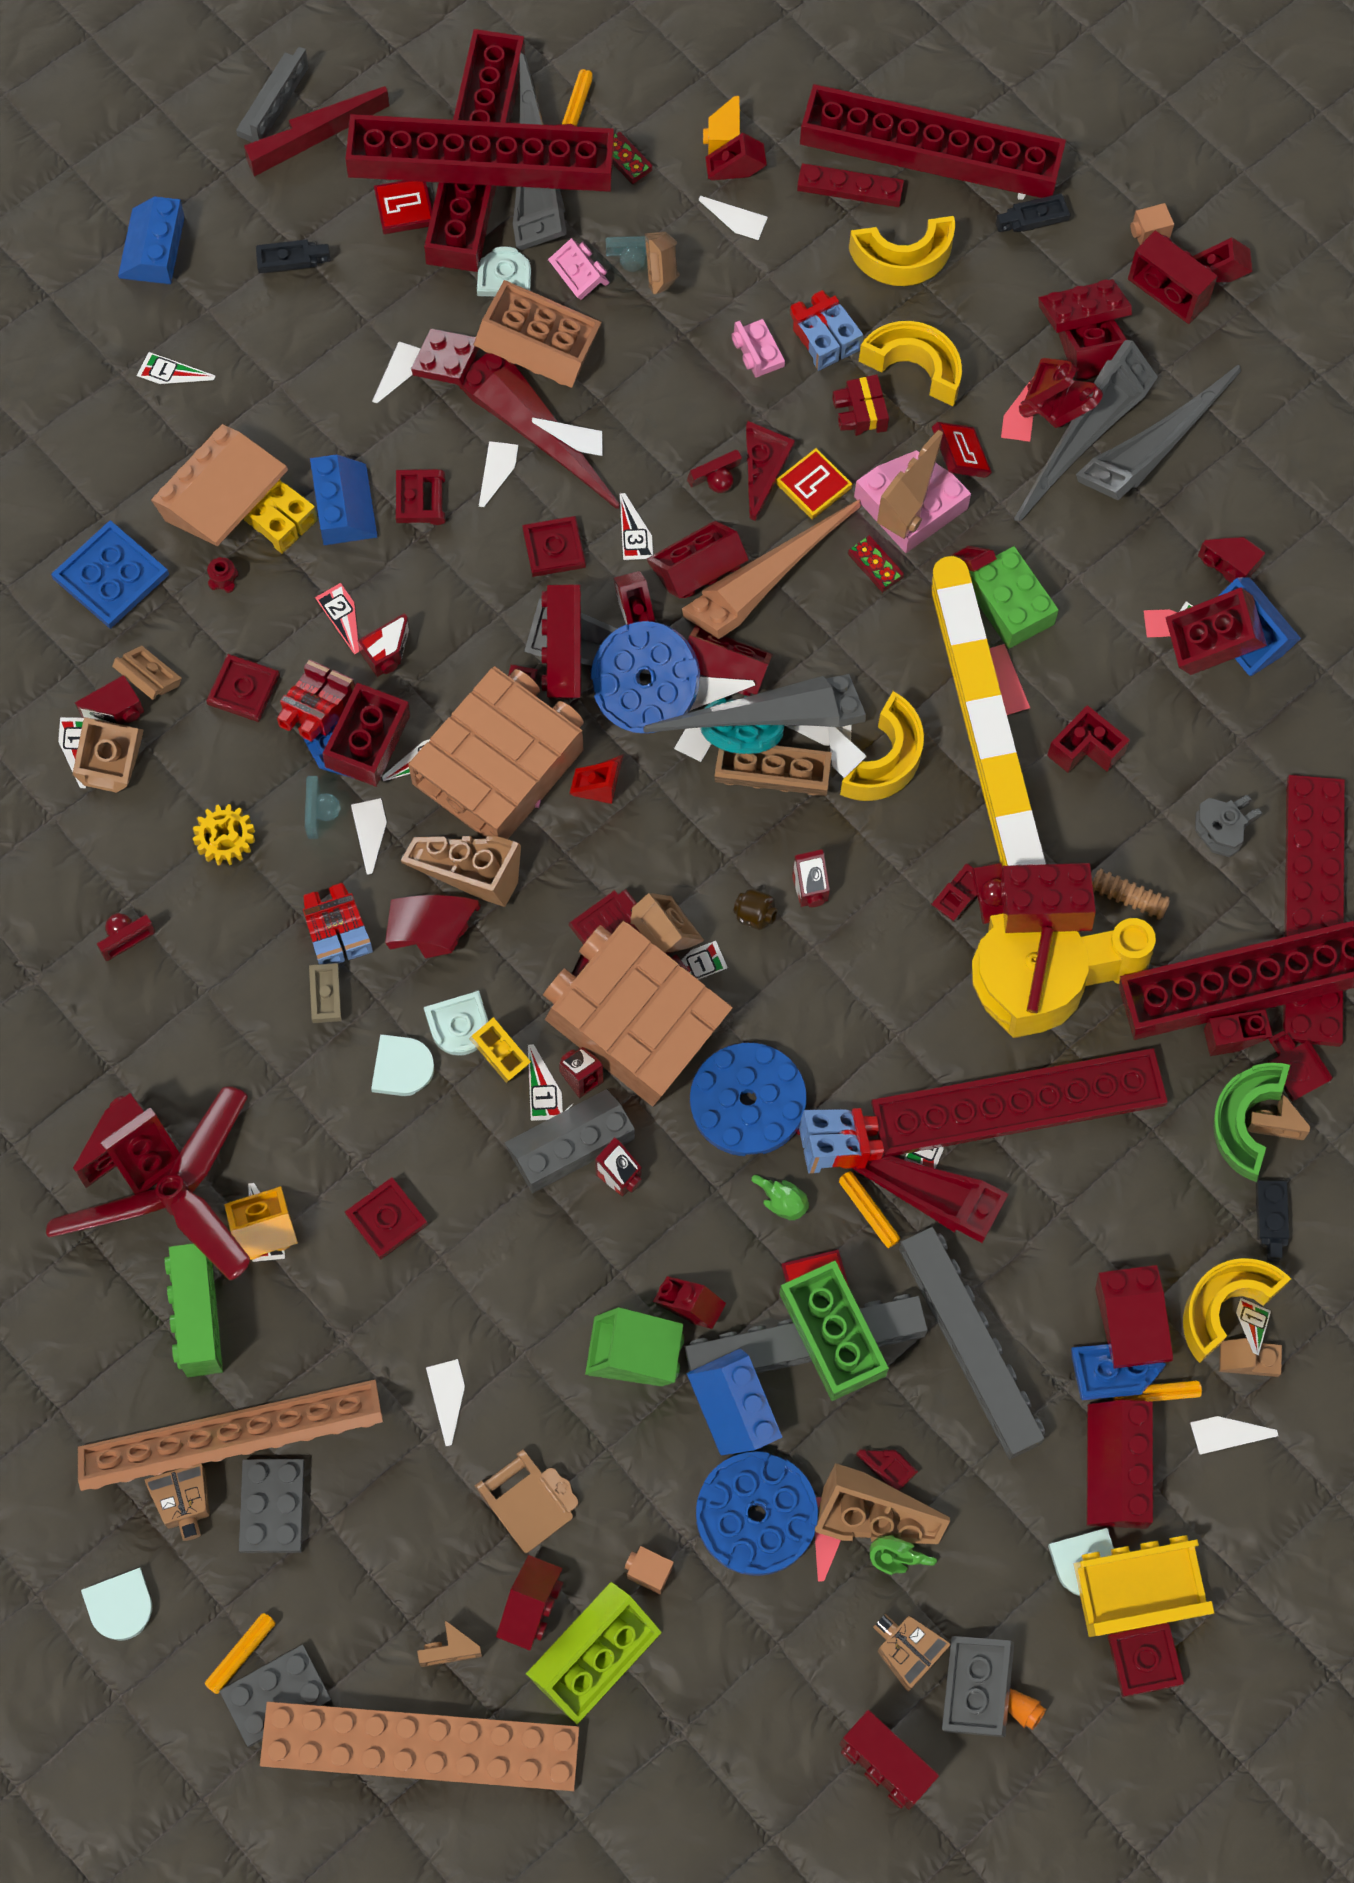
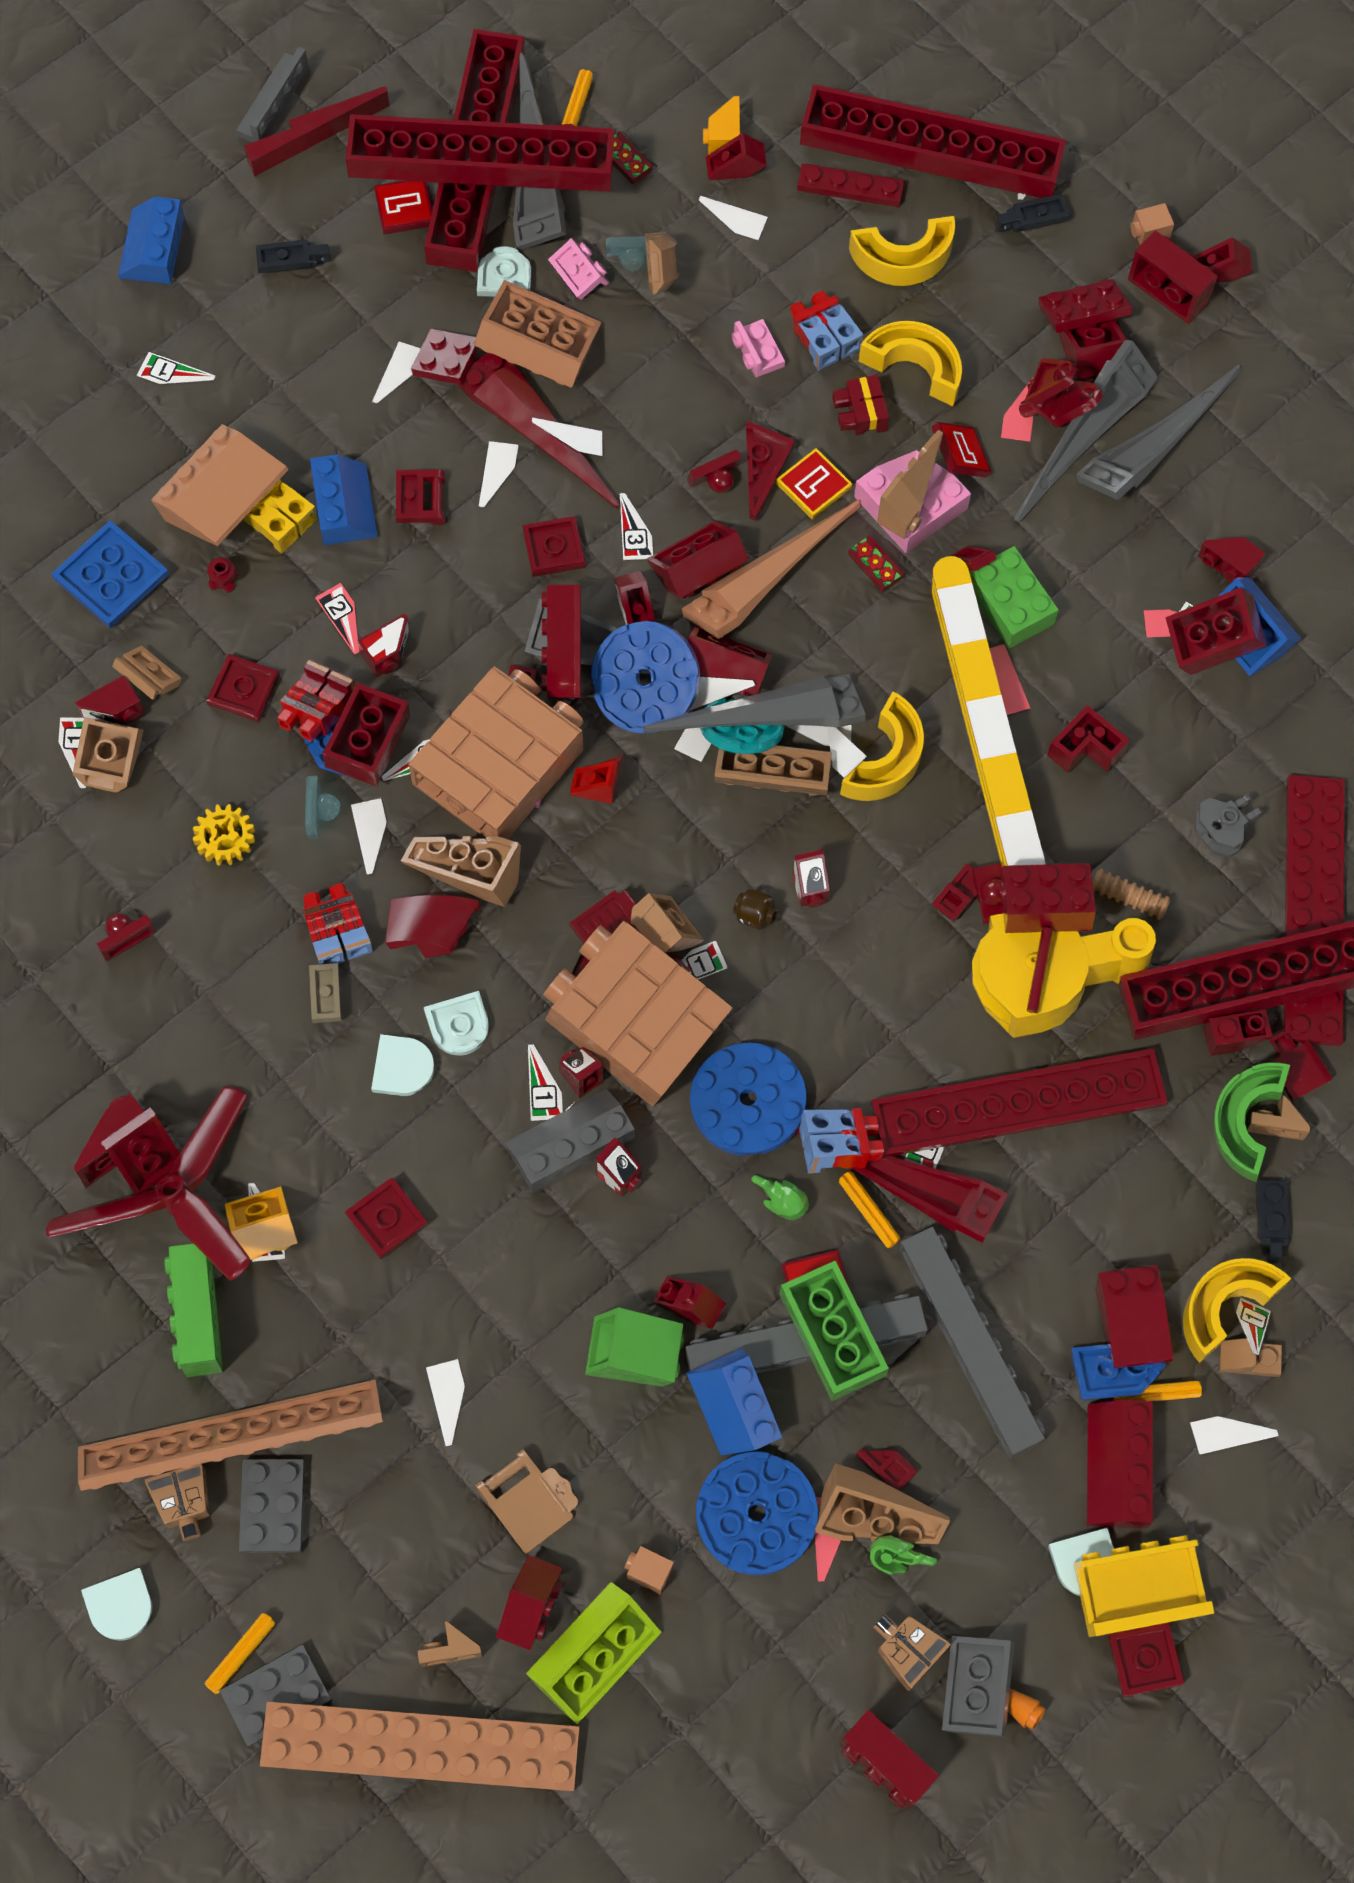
yellow brick [469,1017,531,1083] -> none

